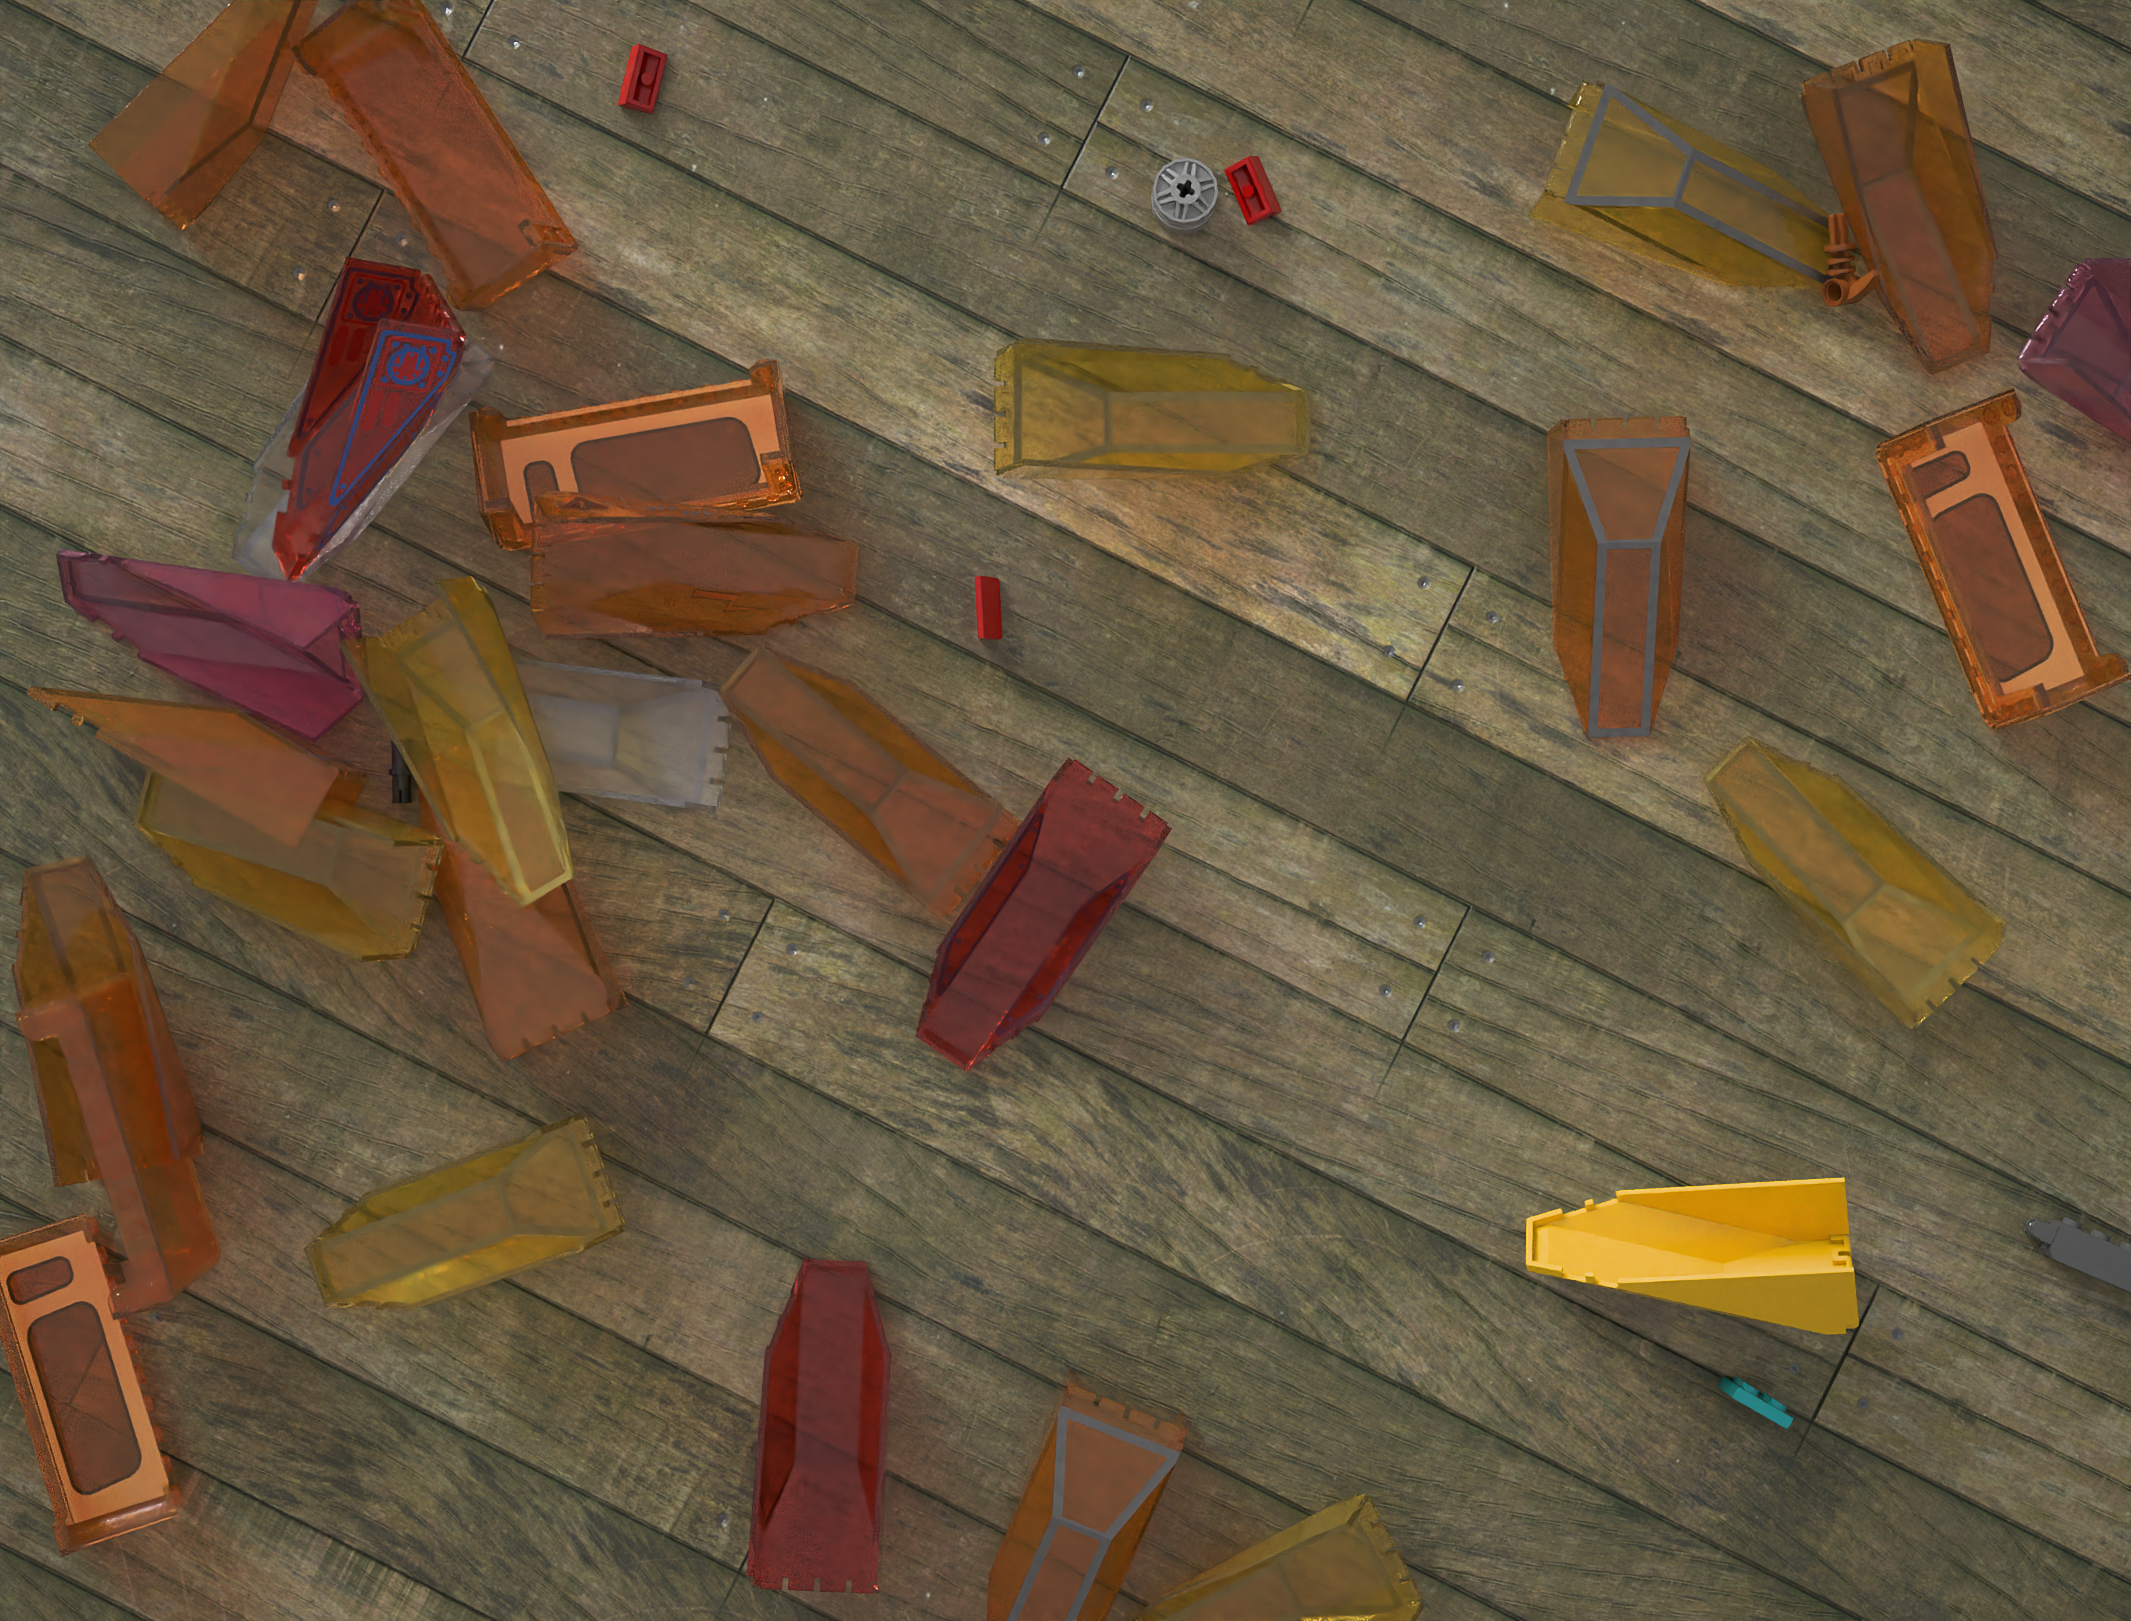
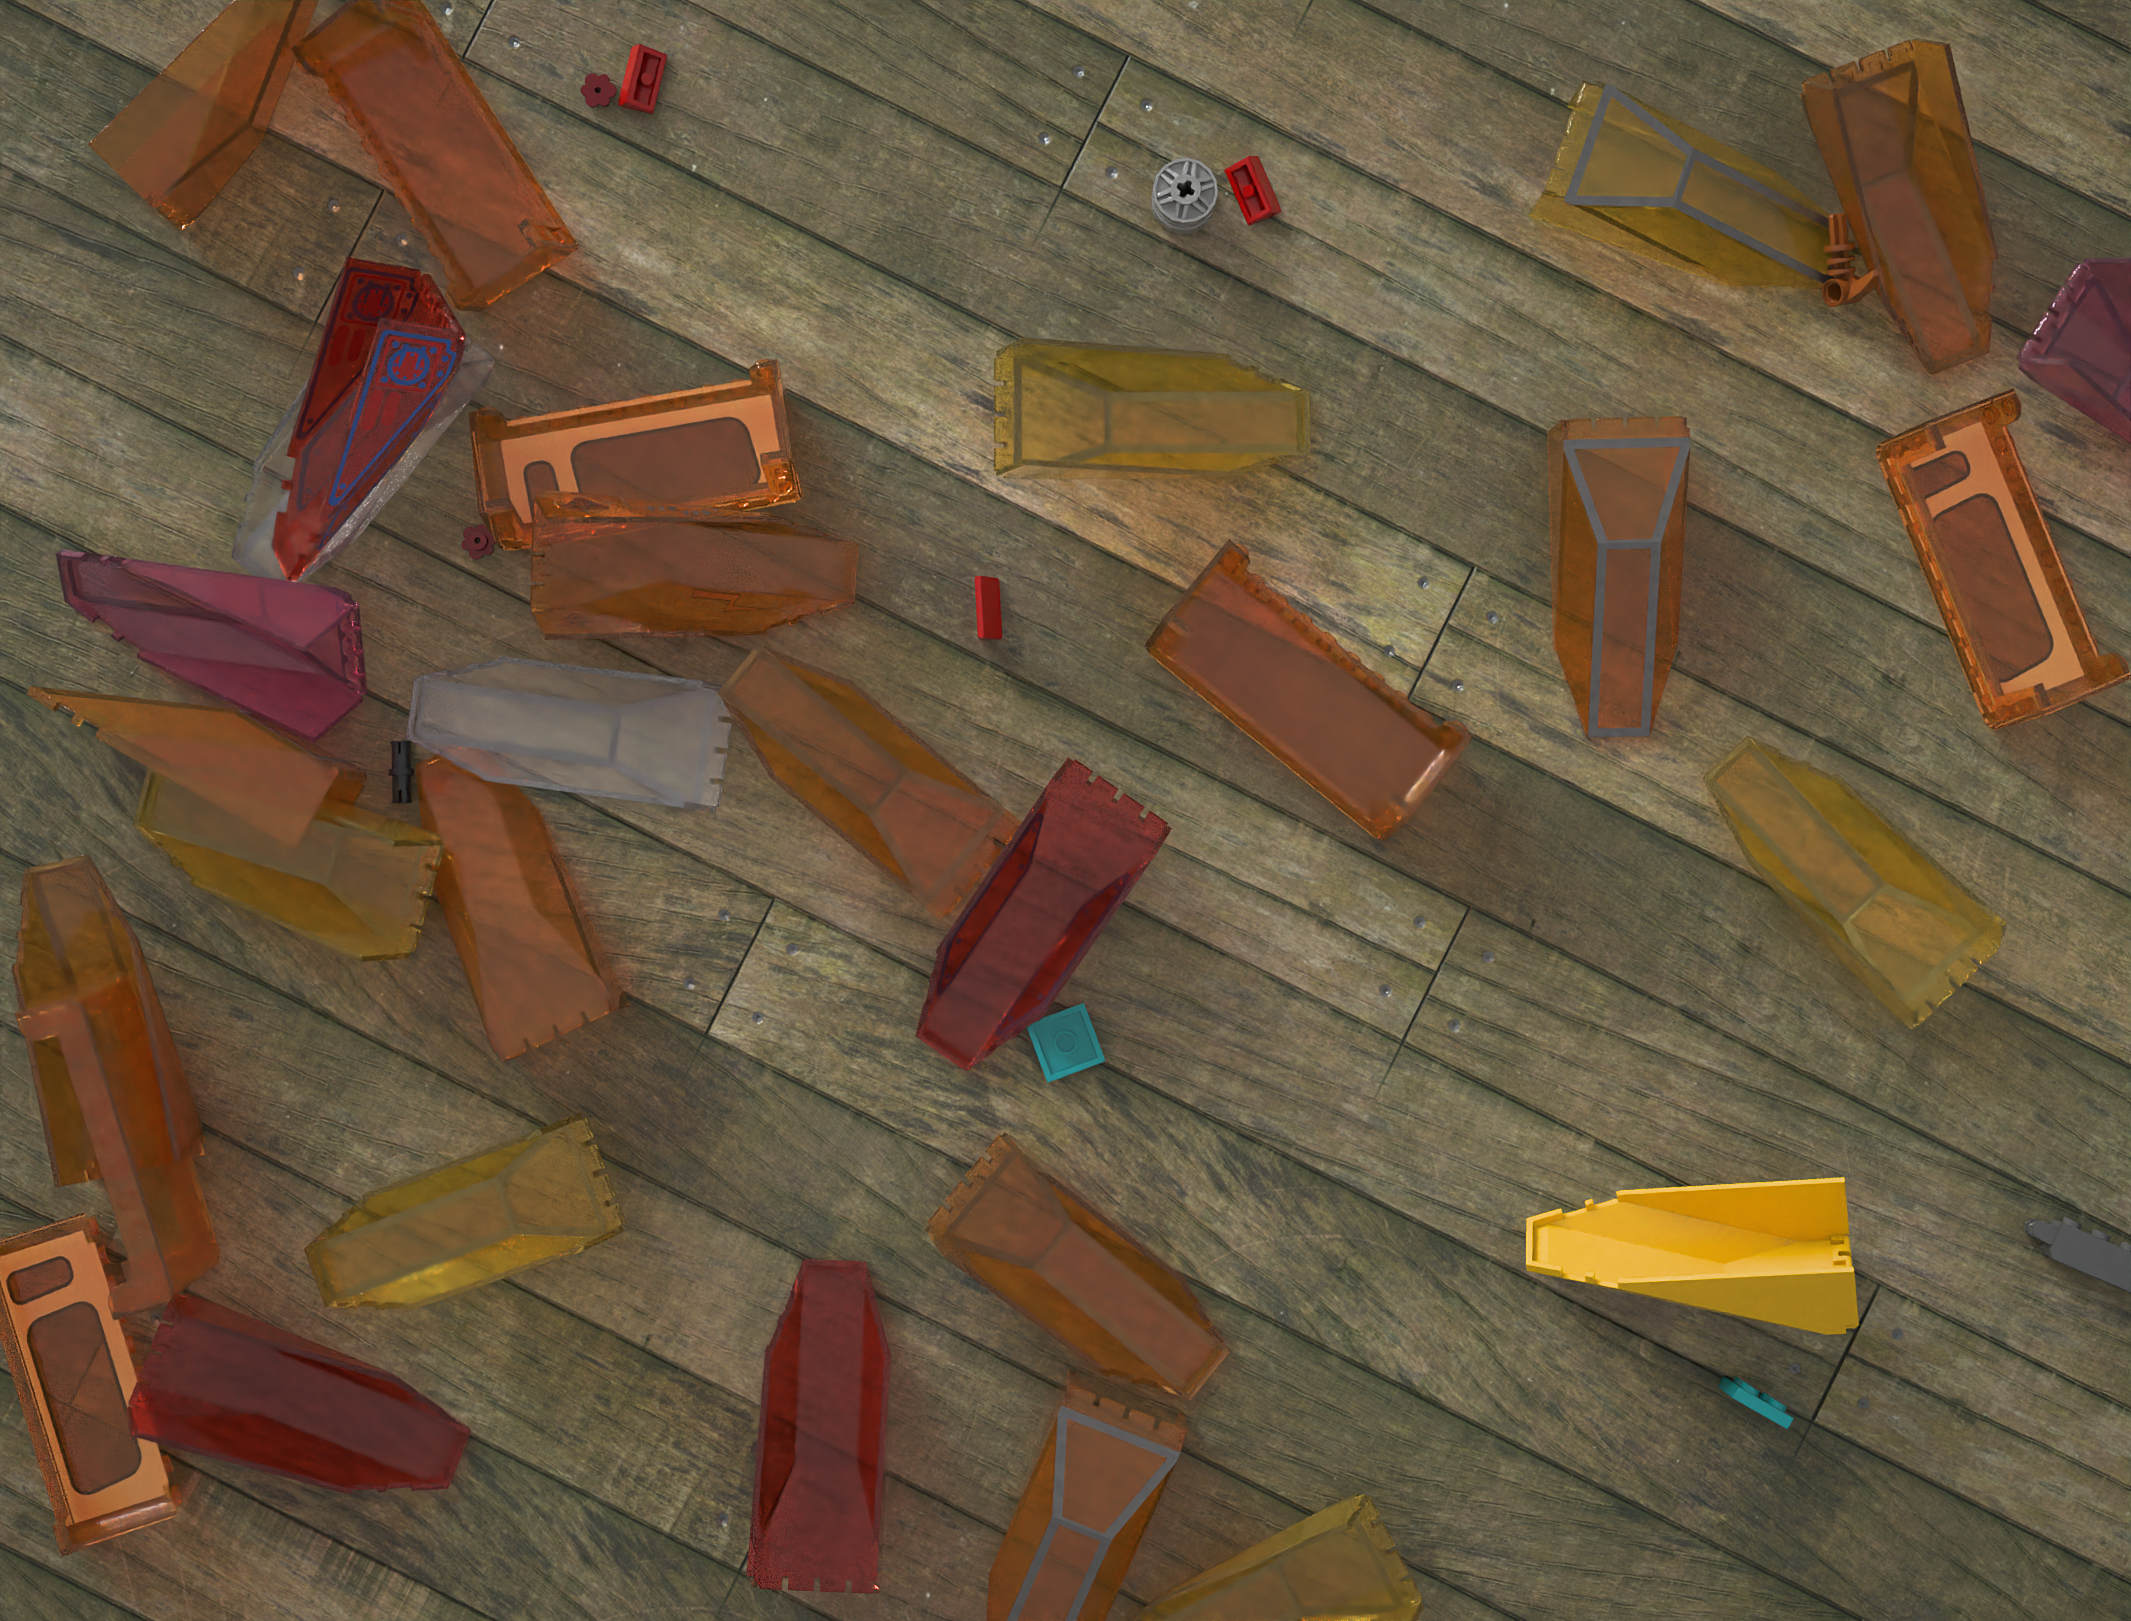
clear yellow windscreen [339,576,576,908] -> none
none -> clear red windscreen [126,1293,471,1494]
none -> dark red plant [462,524,497,560]
none -> dark red plant [580,73,617,108]
none -> clear orange windscreen [925,1132,1230,1400]
none -> teal plate [1026,1002,1106,1083]
none -> clear orange windscreen [1145,539,1473,840]

